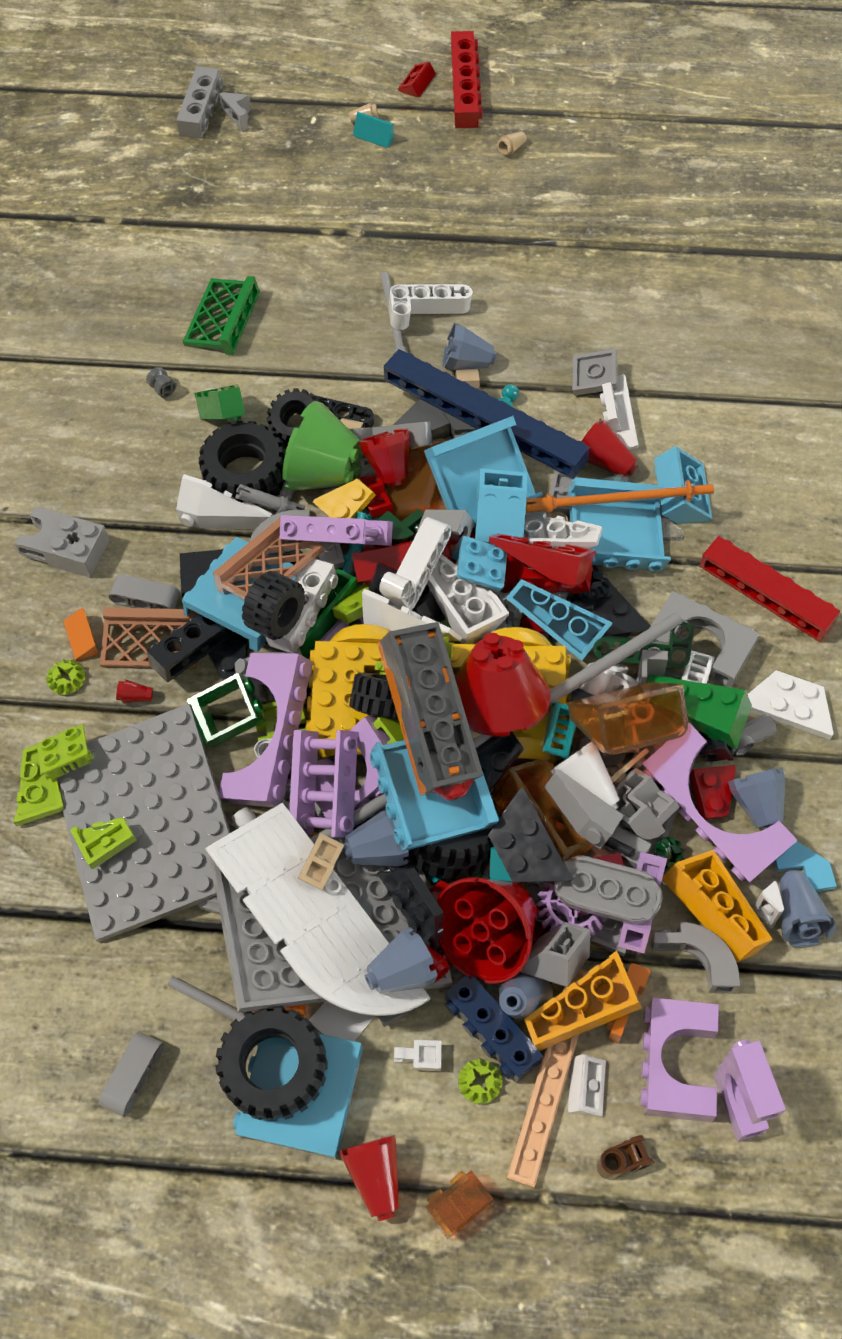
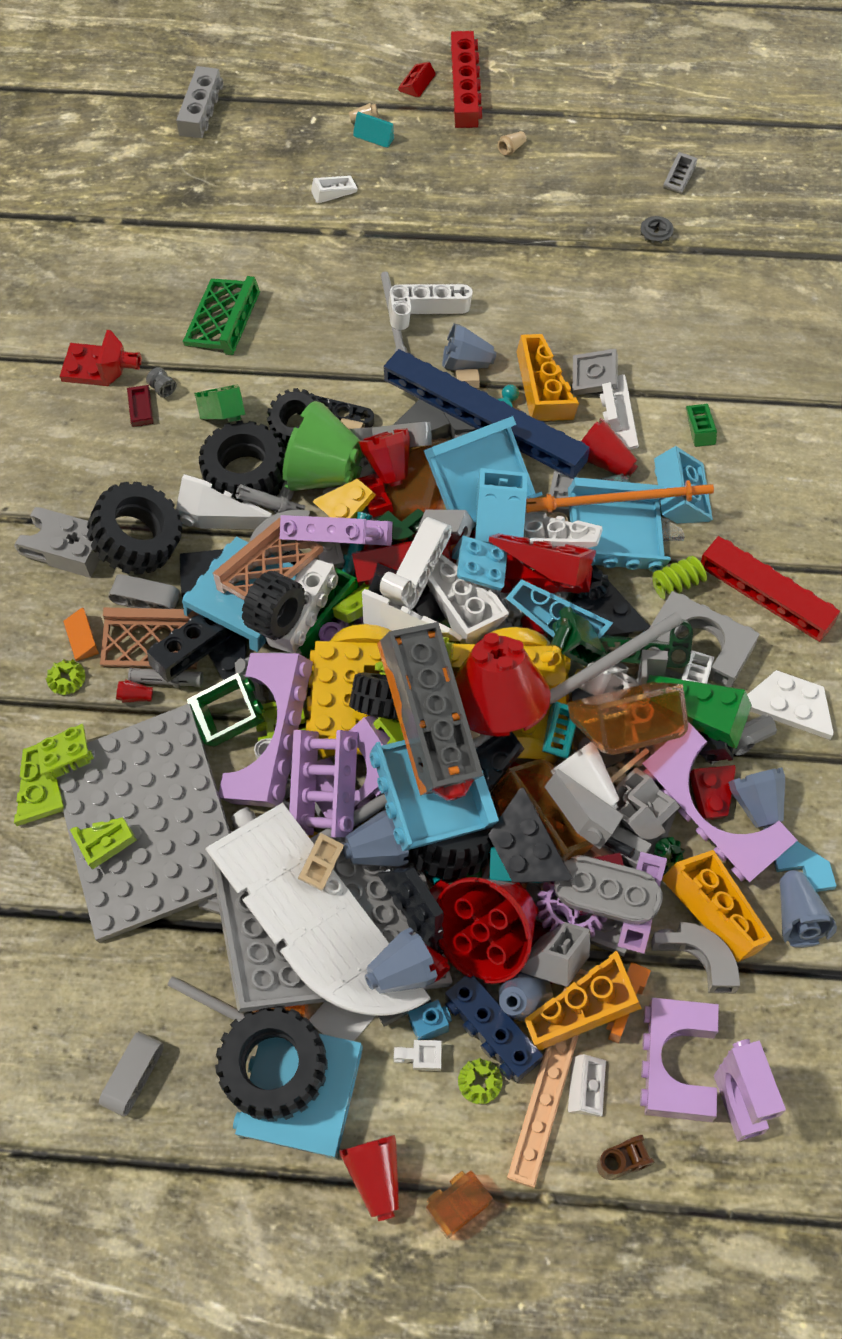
light grey slope [219,92,251,132] -> none
white slope [753,881,784,929] -> none
none -> red plate [60,330,141,386]
none -> black tyre [87,482,183,575]
none -> dark red tile [127,385,154,427]
none -> light grey pin [128,668,203,688]
none -> white slope [311,176,357,203]
none -> medium lavender tile [319,622,342,641]
none -> dark azure brick [408,1000,452,1040]
none -> light orange wedge [517,334,579,421]
none -> dark green torso [541,607,607,674]
none -> dark grey gear [640,216,674,244]
none -> lime piece [652,556,707,600]
none -> light grey slope [663,152,698,194]
none -> green slope [686,404,717,447]

